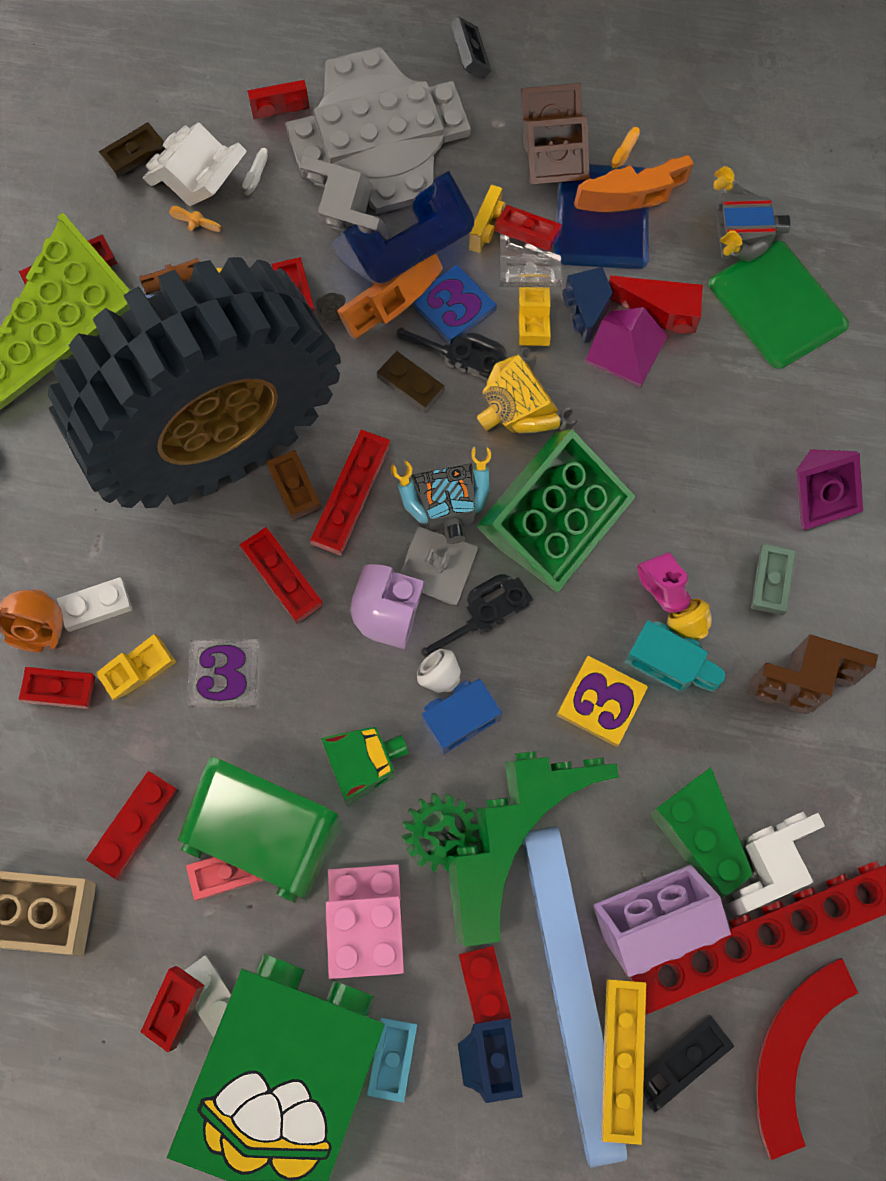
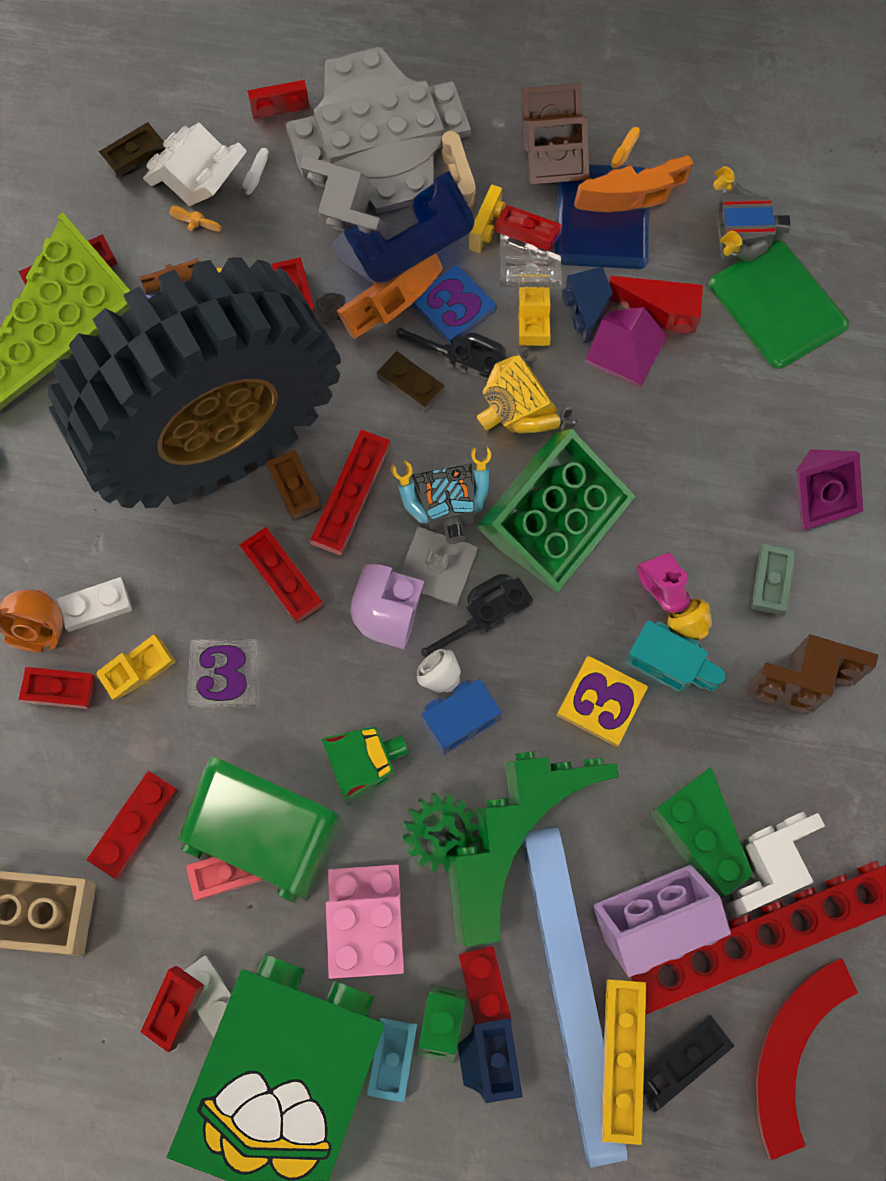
black plate [451,16,492,78] -> none
none -> green torso [418,984,467,1063]
none -> tan plate [442,131,475,212]

